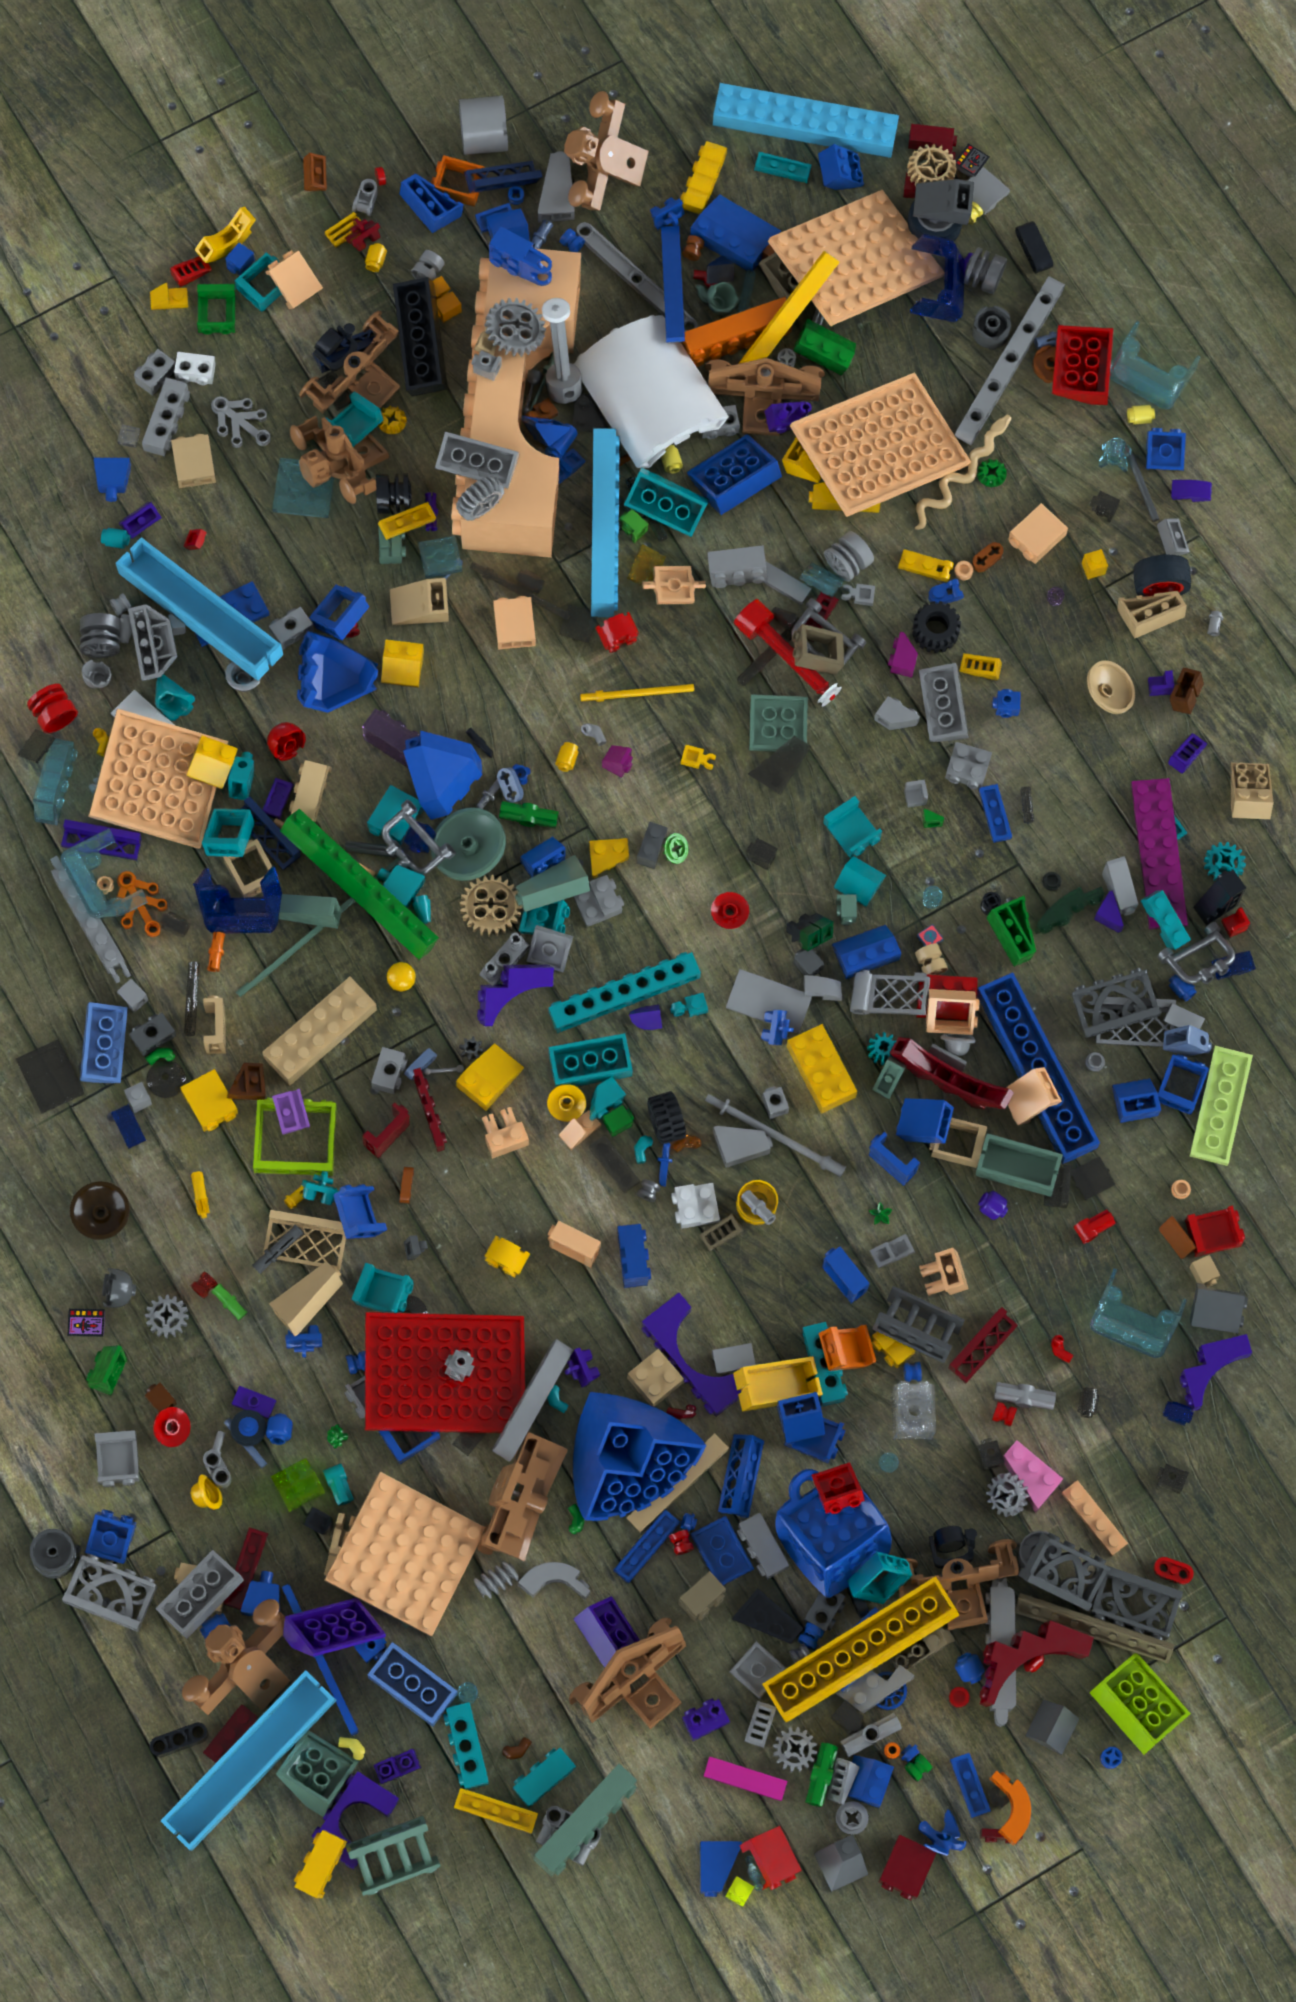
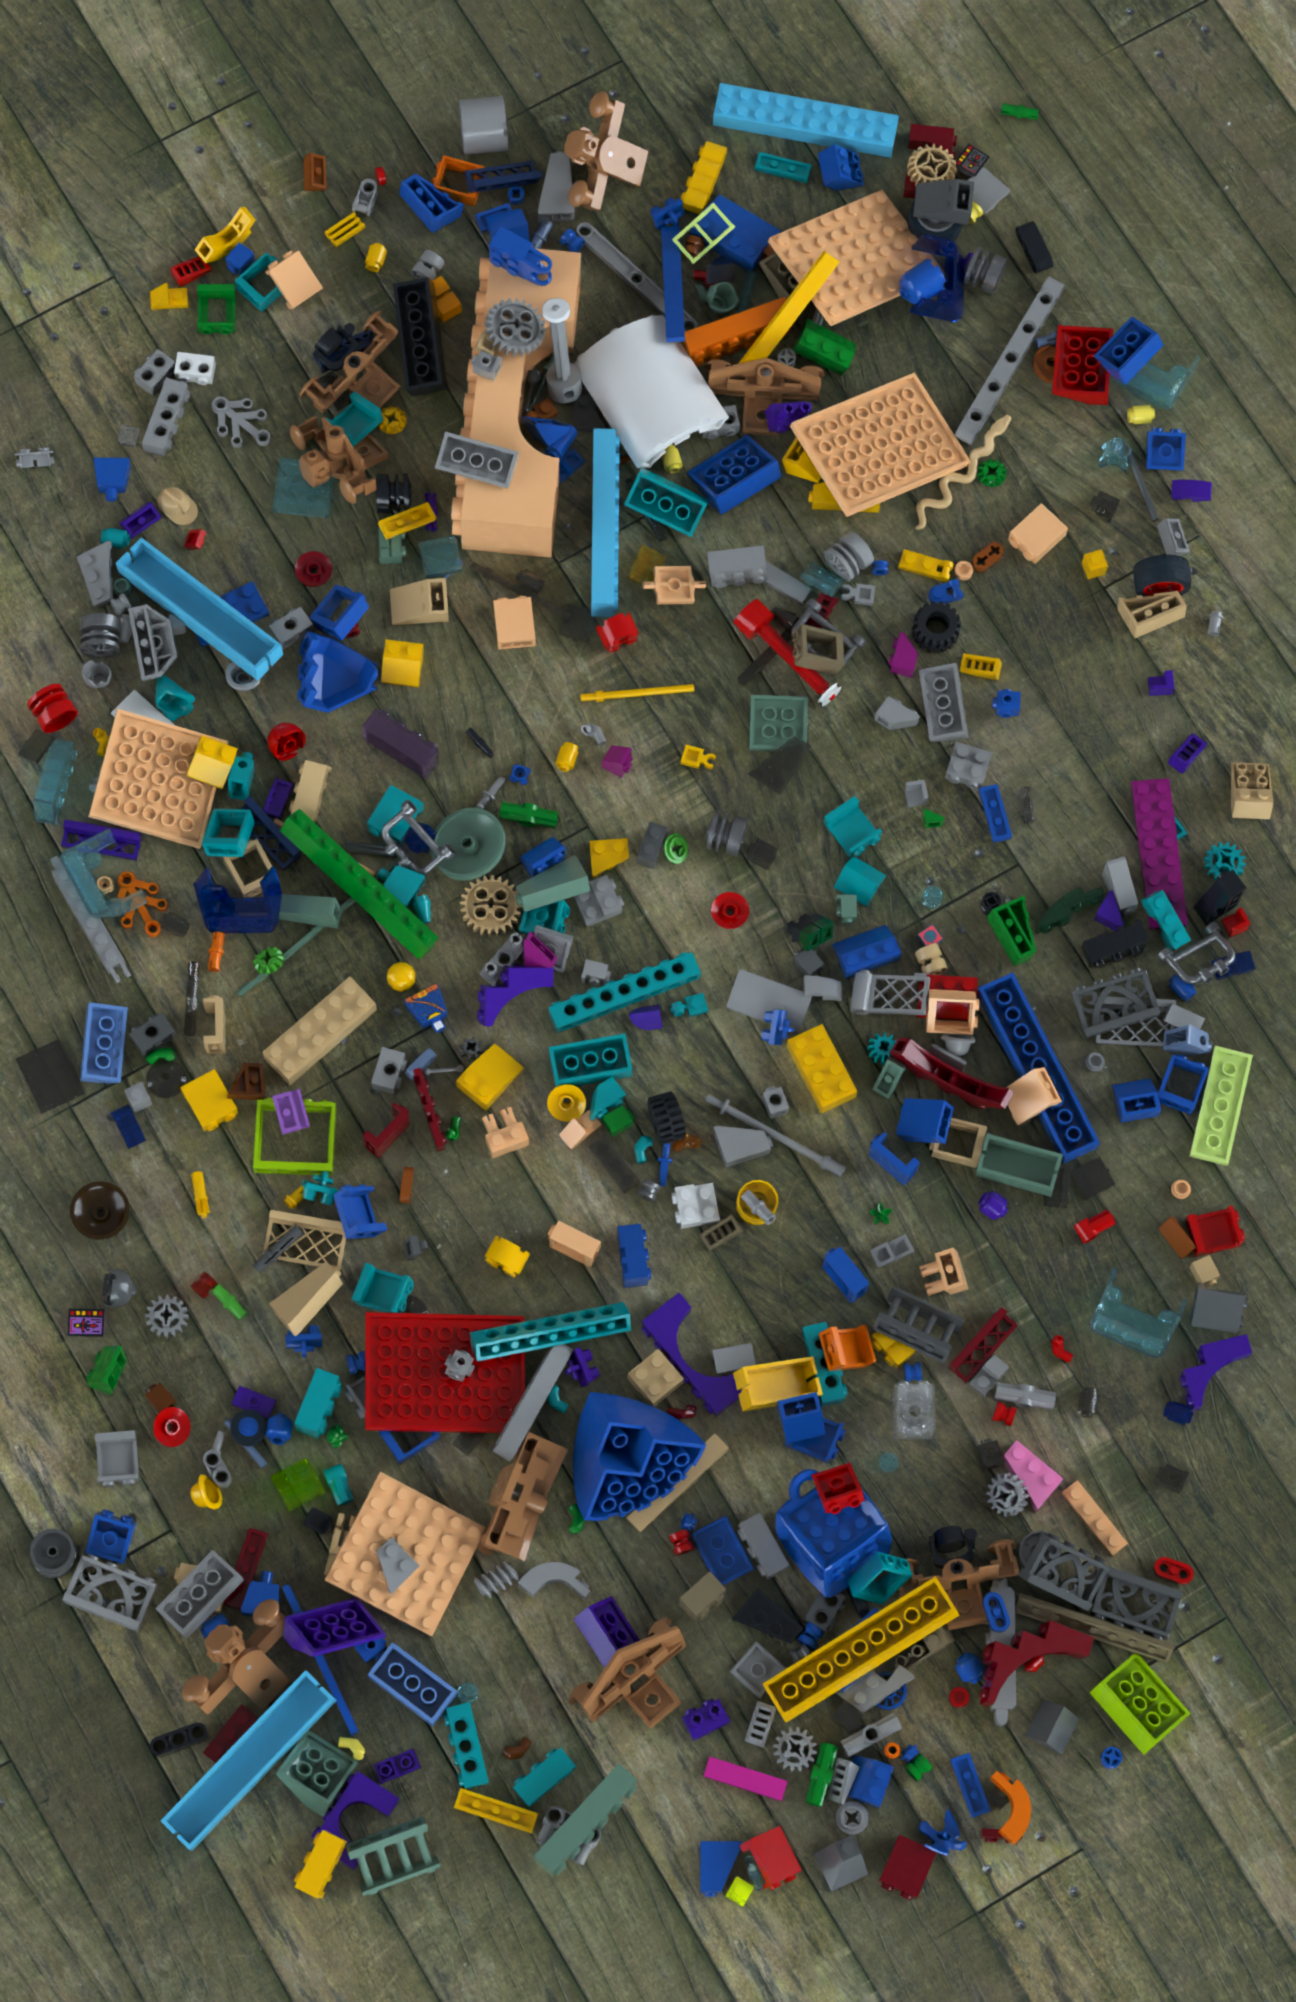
light grey panel [117,979,148,1013] -> none
tan panel [171,434,216,488] -> none
dark red hips [345,218,381,251] -> none
blue panel [403,731,482,820] -> none
light grey gear [456,476,504,521] -> none
sand blue beam [497,767,524,803] -> none
blue tile [613,1509,680,1584] -> none
bright green brick [619,509,648,543] -> none
blue fence [718,1434,764,1518] -> none
dark grey brick [972,306,1011,350] -> none
pearl dark grey plate [1042,872,1062,891] -> none
clear purple bush [1047,587,1065,606] -> none
tan dish [1087,661,1135,714] -> none
reddish brown piece [1169,667,1204,715] -> none
none -> light grey hinge [15,447,54,469]
none -> light grey wing [77,541,113,608]
none -> sand green plate [113,578,132,596]
none -> tan piece [157,487,198,526]
none -> bright green gear [253,946,284,974]
none -> teal brick [294,1368,343,1439]
none -> dark red dish [295,551,333,587]
none -> light grey wing [376,1537,419,1594]
none -> torso [404,983,447,1033]
none -> green arm [445,1116,461,1141]
none -> teal brick [470,1302,631,1361]
none -> magenta slope [524,931,558,968]
none -> light grey brick [581,959,611,985]
none -> yellowish green window [672,203,735,264]
none -> flat silver wheel [706,810,748,857]
none -> blue bush [872,560,889,575]
none -> blue cylinder [899,259,946,305]
none -> light grey slope [969,1355,1009,1397]
none -> blue plate [982,1592,1010,1633]
none -> green pin [1001,103,1039,121]
none -> black wedge [1081,919,1148,968]
none -> blue slope [1094,316,1163,385]

